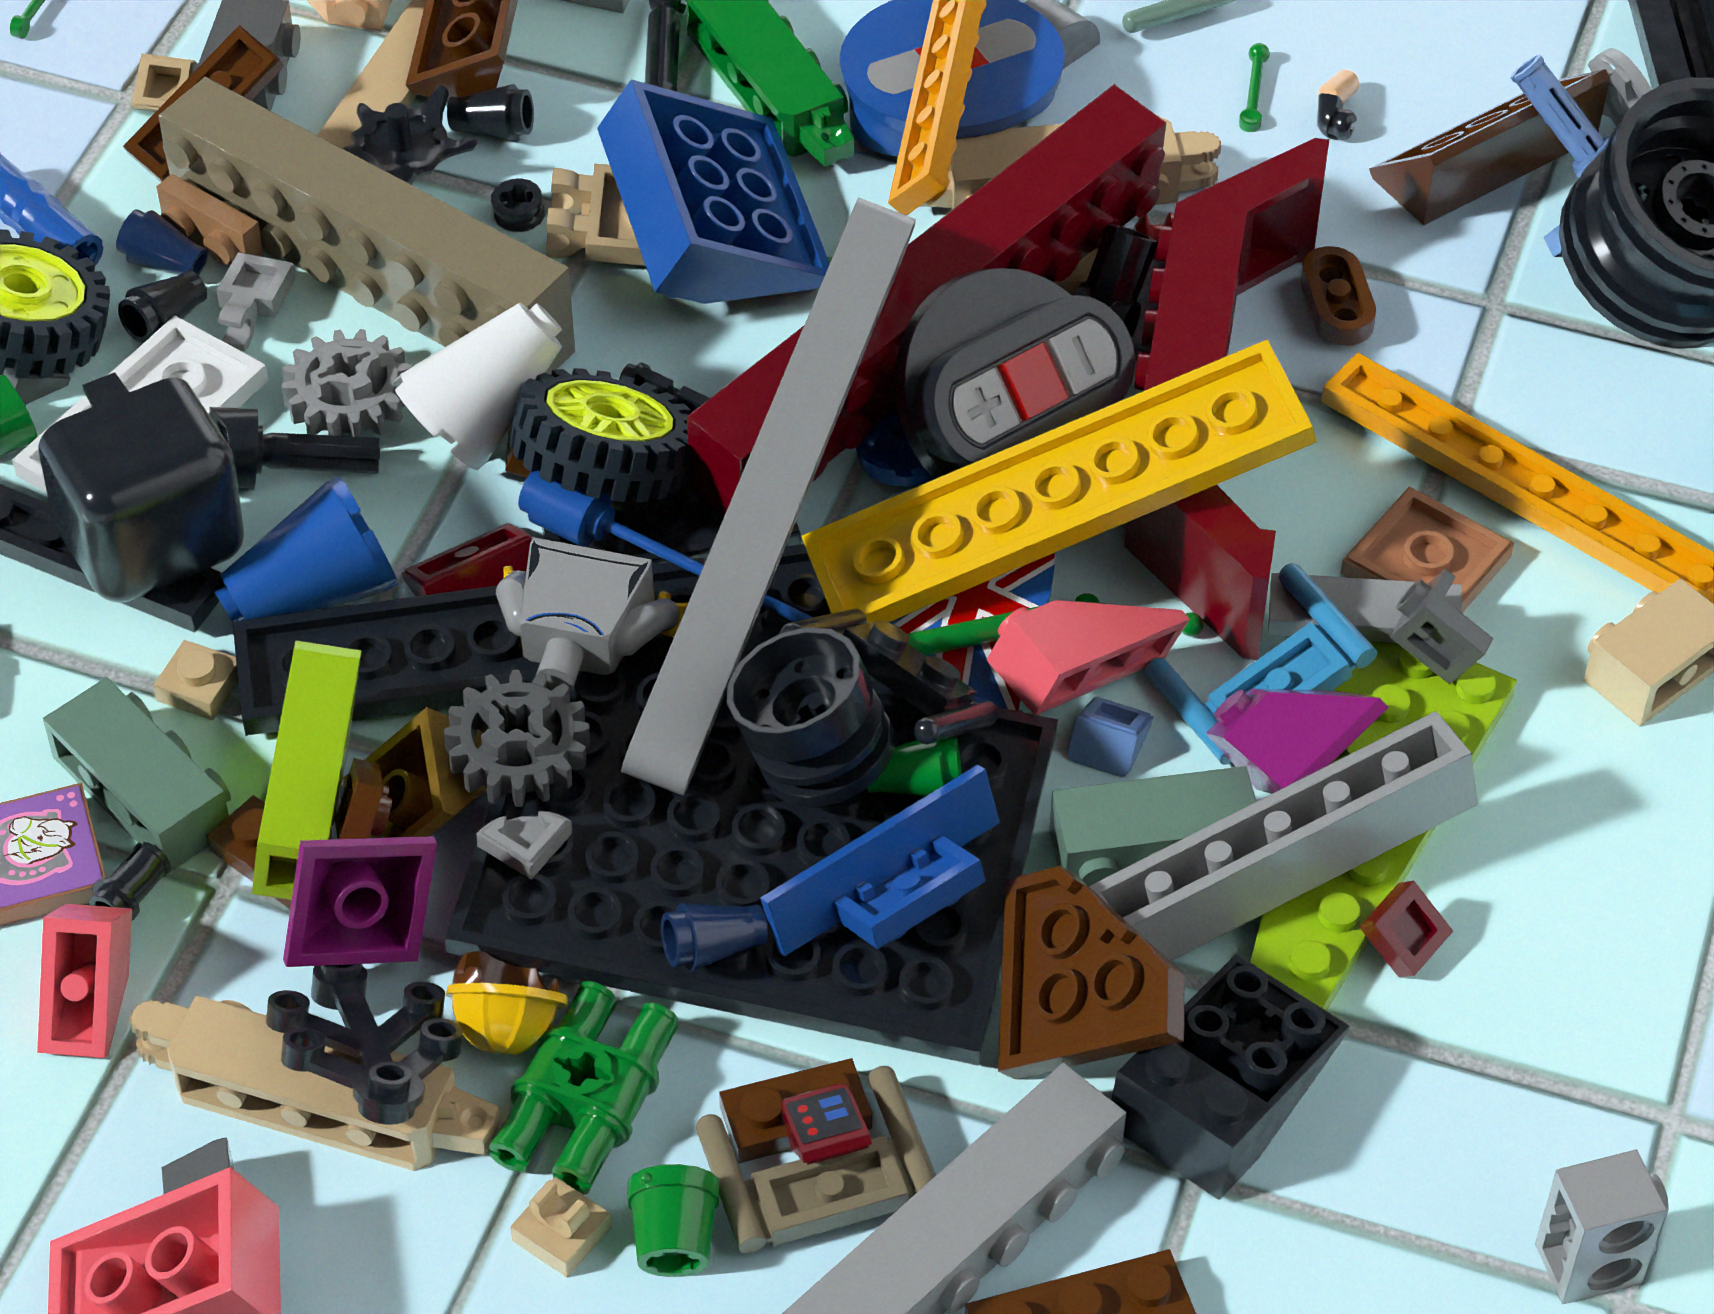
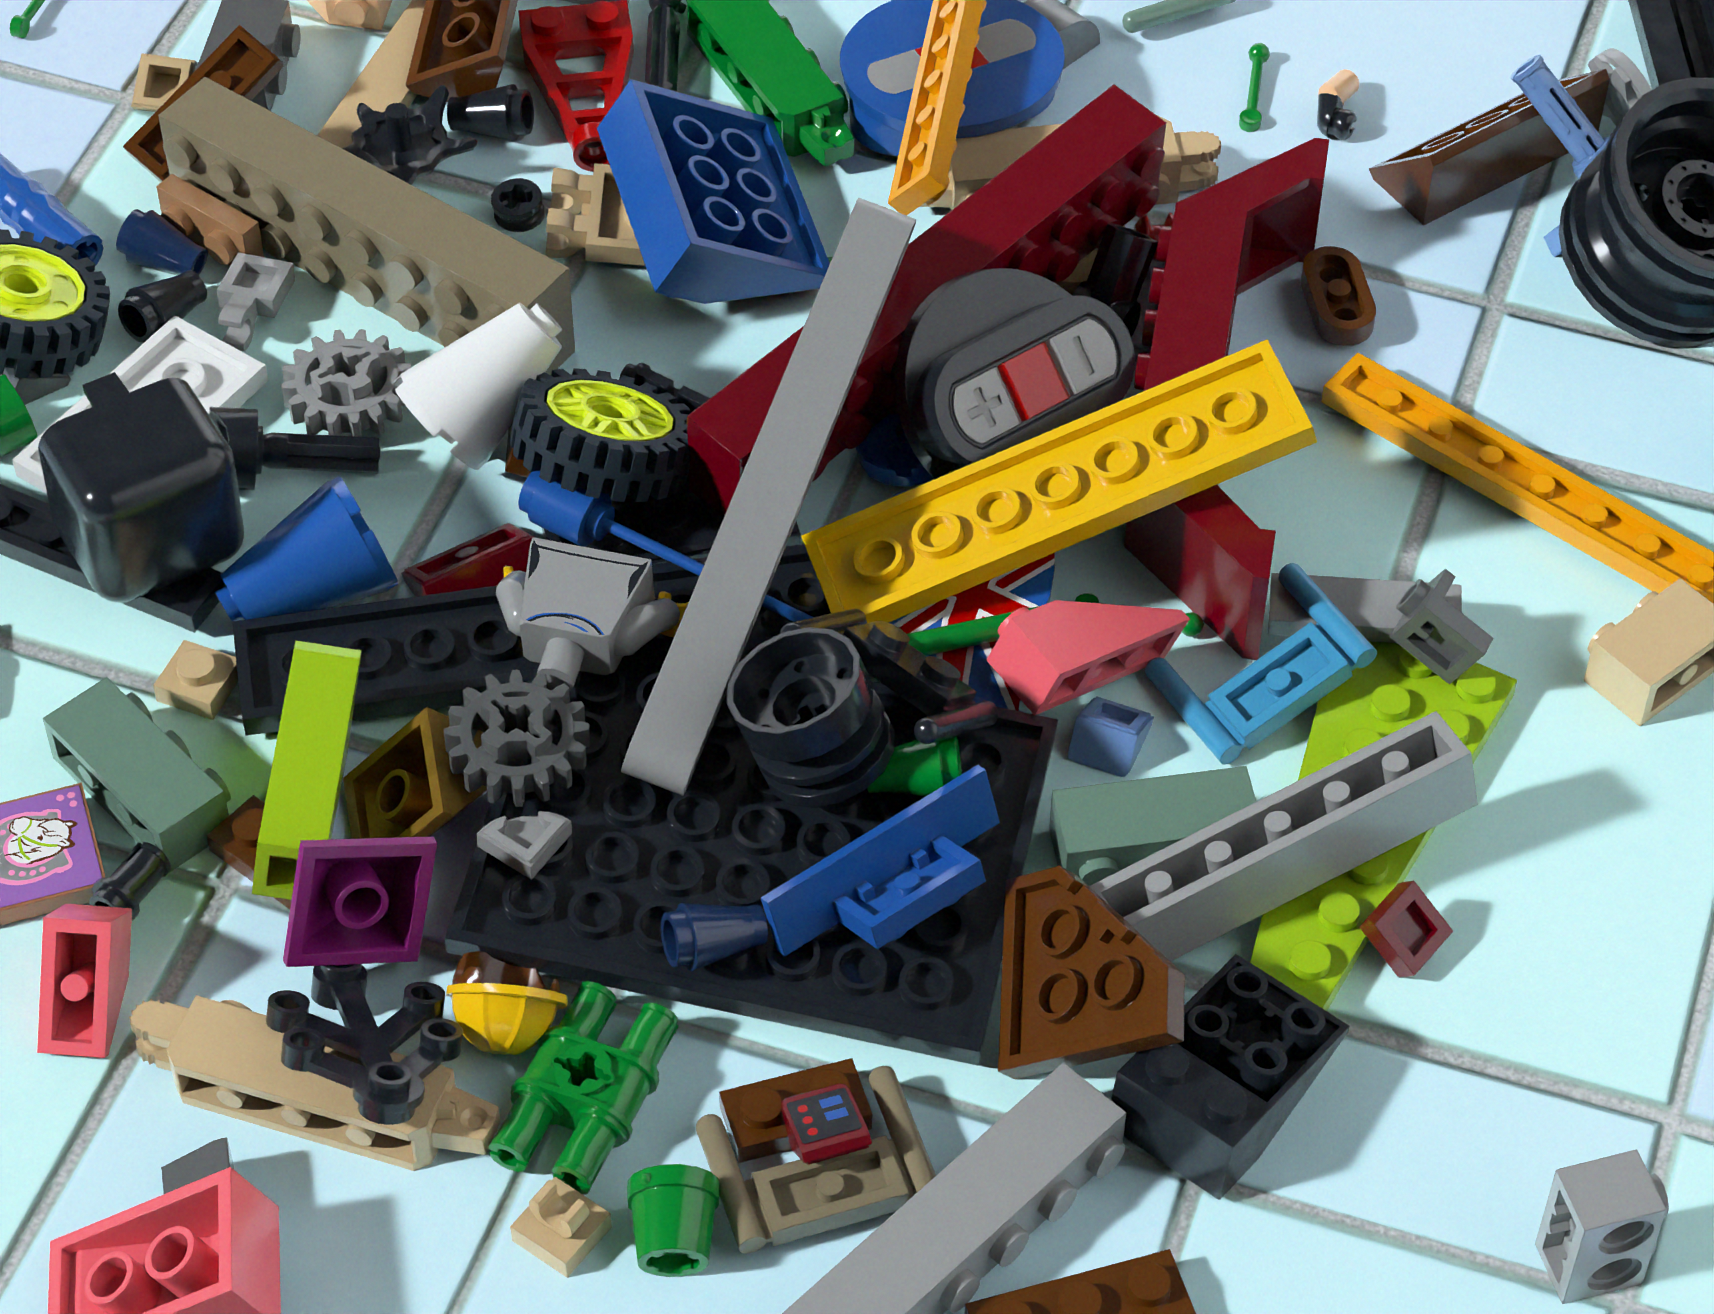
reddish brown plate [335,758,392,839] -> none
magenta slope [1206,689,1389,794] -> none
nougat tile [1340,486,1514,613] -> none
none -> red plate [518,0,634,172]

